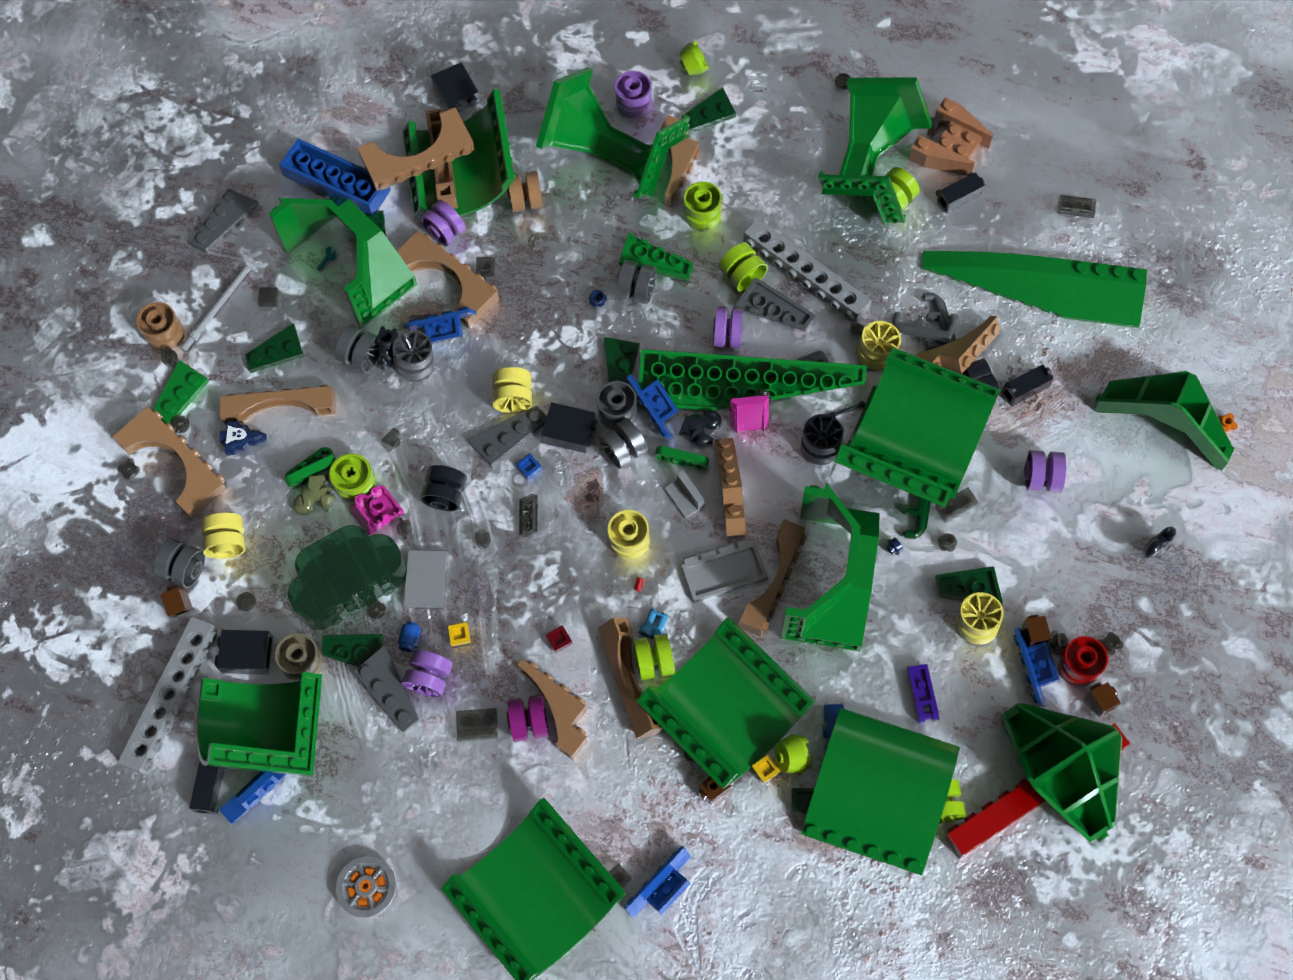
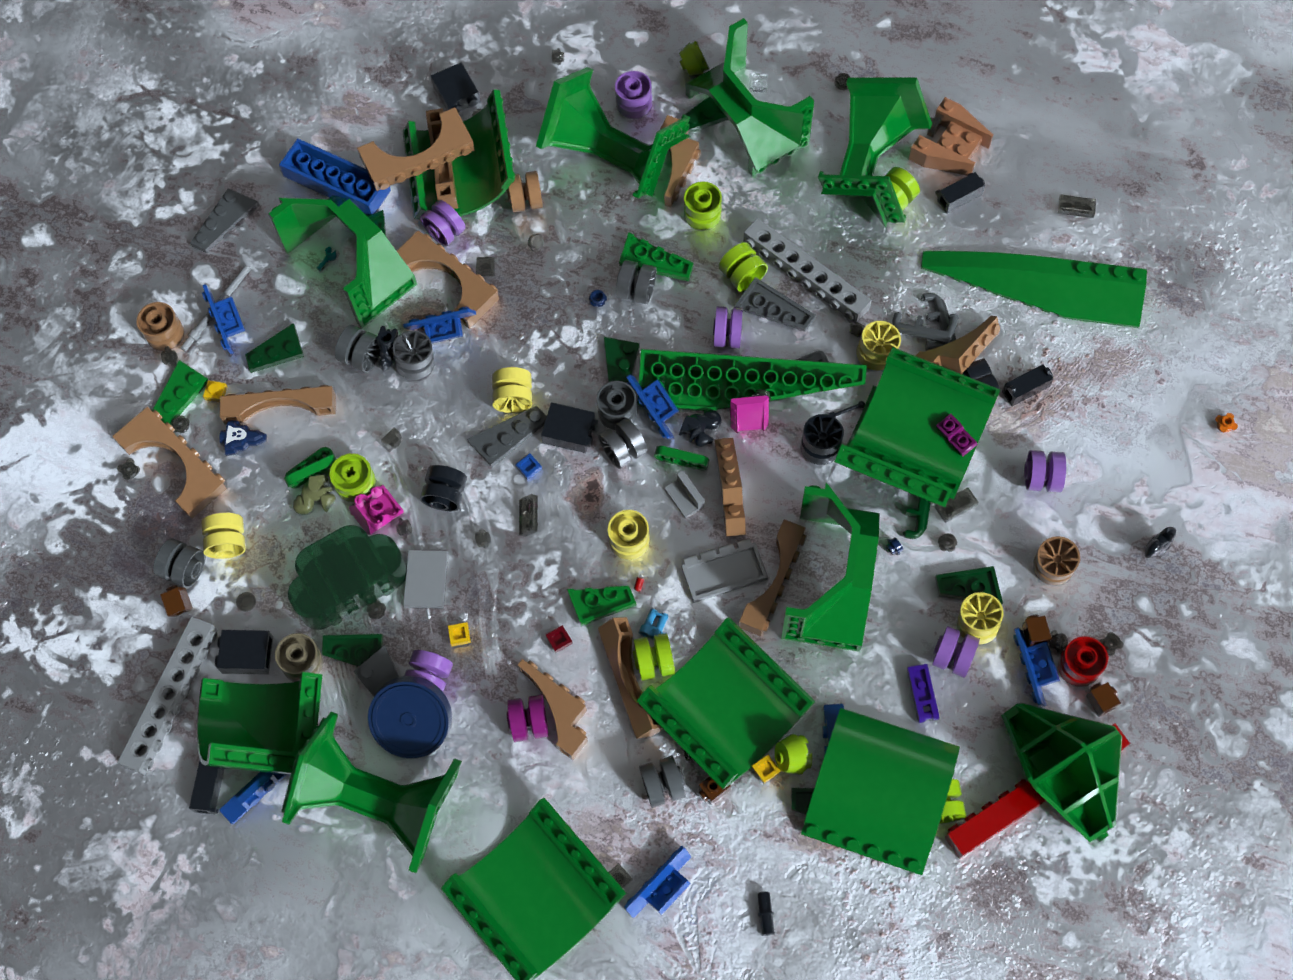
clear smoke plate [258,287,279,307] -> none
flat silver piece [335,856,396,918] -> none
blue brick [397,621,421,652] -> none
clear smoke plate [456,708,498,742] -> none
green panel [1094,371,1235,471] -> none
none -> blue bracket [202,284,246,354]
none -> yellow plate [203,380,228,402]
none -> green panel [281,712,462,873]
none -> dark blue brick [368,676,452,759]
none -> clear smoke plate [552,48,564,65]
none -> green wing [567,586,636,626]
none -> dark grey wheel [639,755,686,808]
none -> green panel [685,18,814,176]
none -> black axle [758,891,775,936]
none -> medium lavender wheel [932,626,980,678]
none -> magenta slope [936,414,977,457]
none -> medium nougat wheel [1033,536,1080,585]

